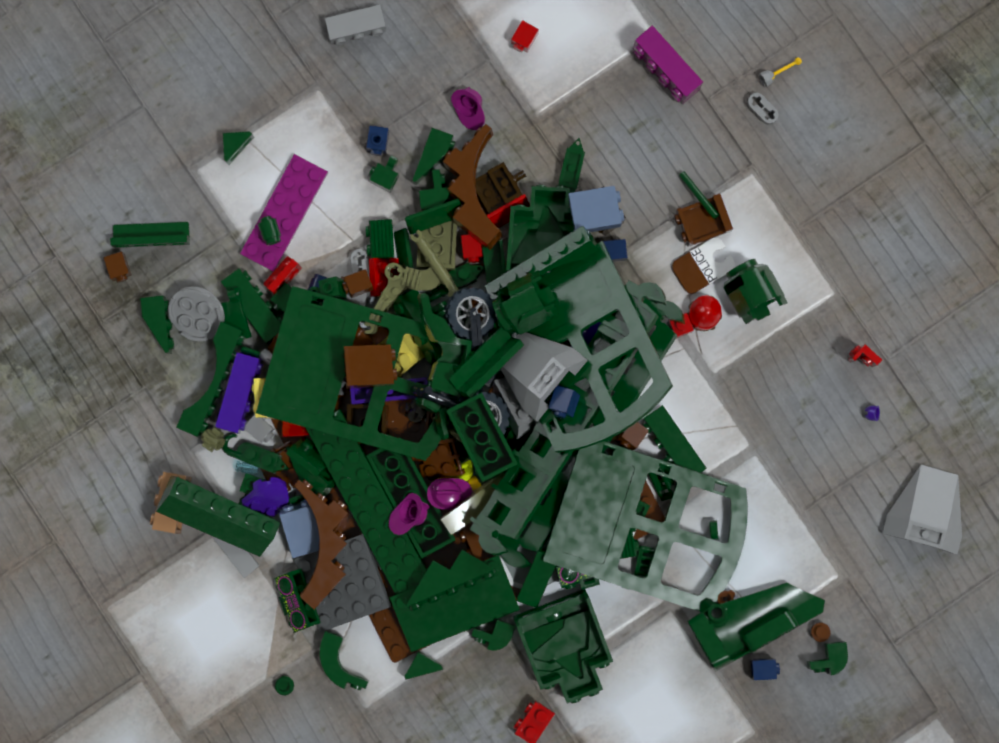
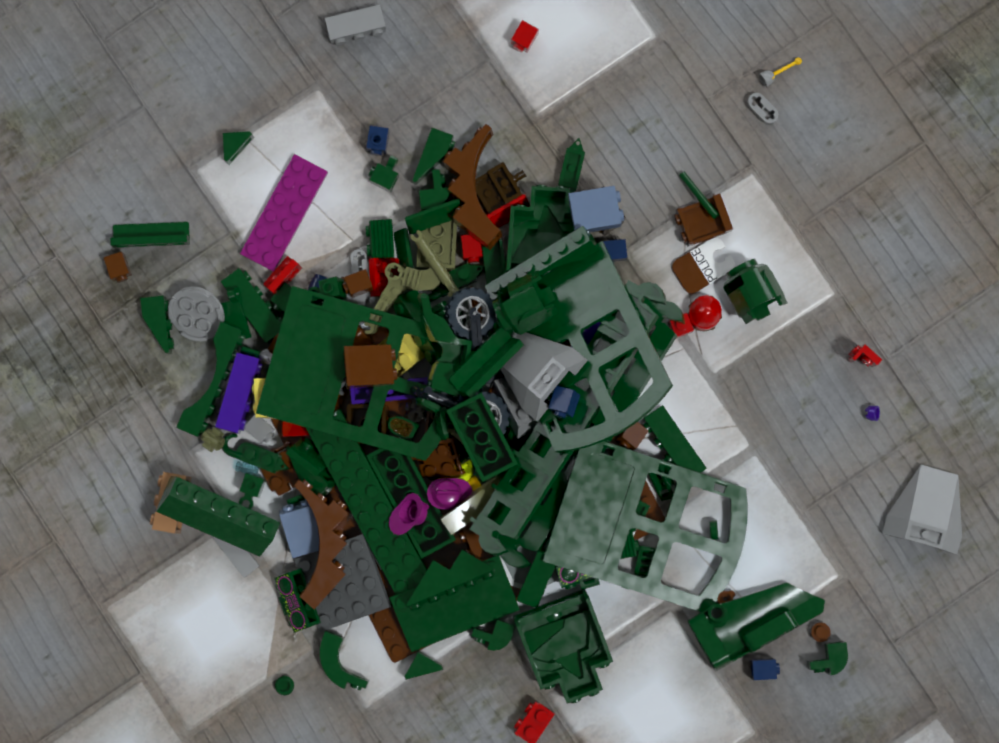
dark purple slope [242,477,289,517] -> none
dark green brick [258,216,282,246] -> none
magenta piece [451,87,485,130] -> none
magenta brick [633,25,703,104] -> none
none -> rock [387,415,419,442]

